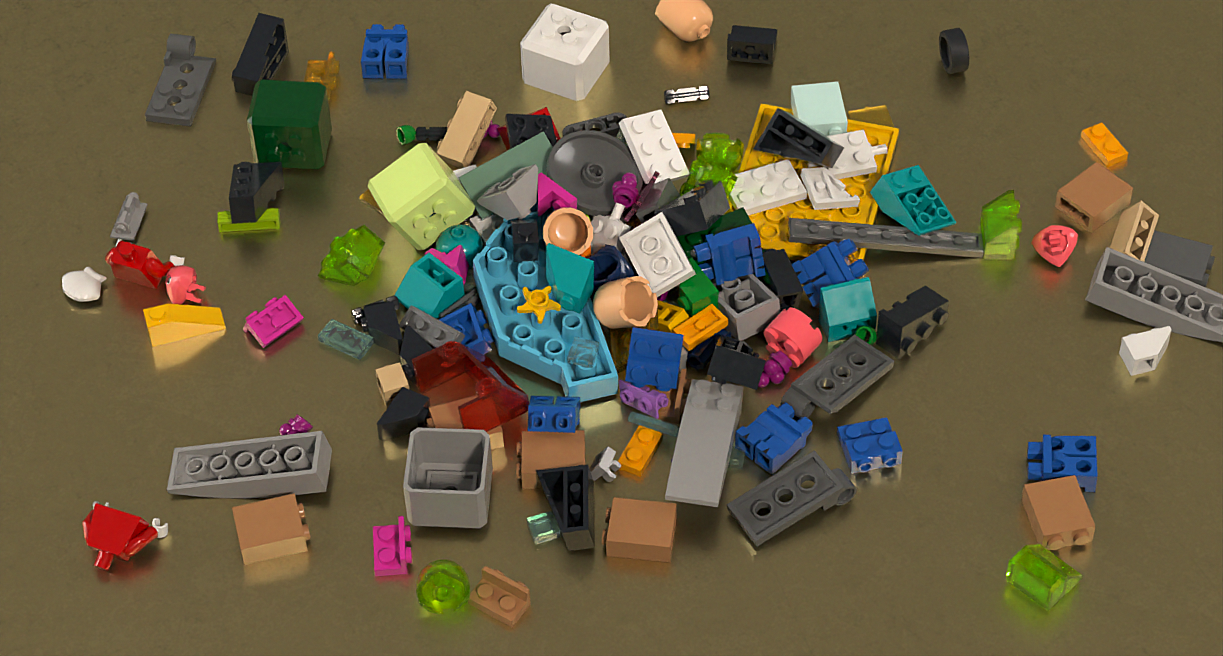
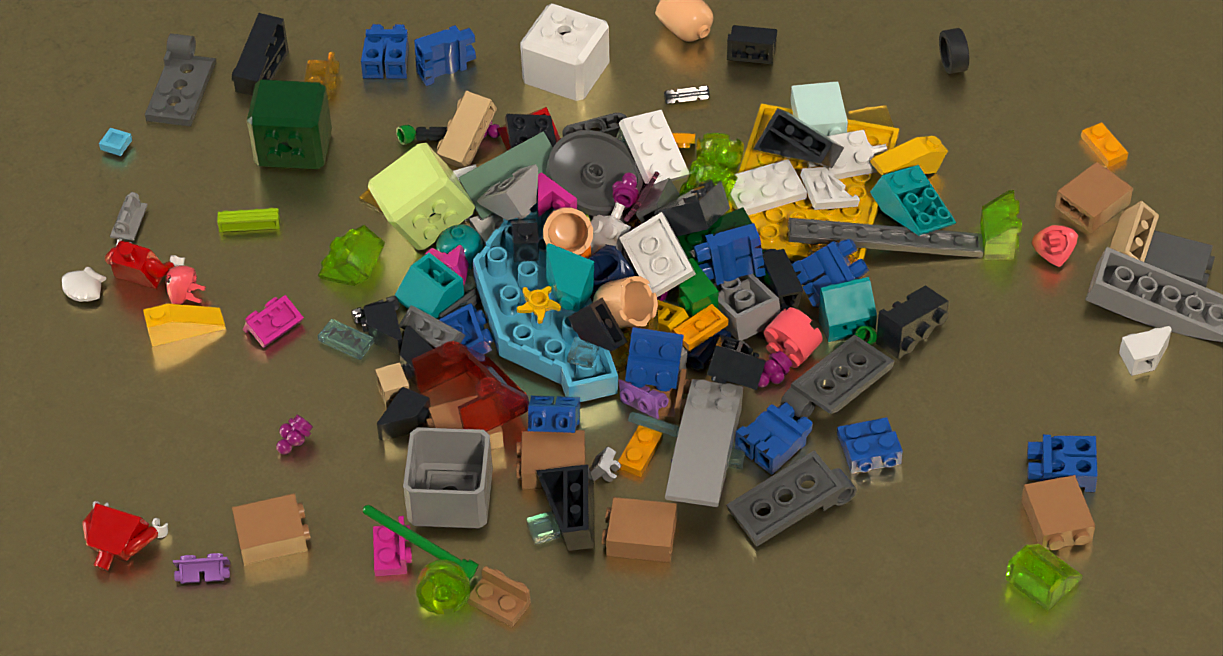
light grey slope [167,431,332,499] -> none
black wedge [229,162,284,224] -> none
none -> medium azure plate [99,128,132,156]
none -> medium lavender hinge [173,553,231,584]
none -> green piece [363,505,479,583]
none -> blue hips [414,25,476,86]
none -> black slope [568,297,628,351]
none -> yellow slope [870,136,948,176]

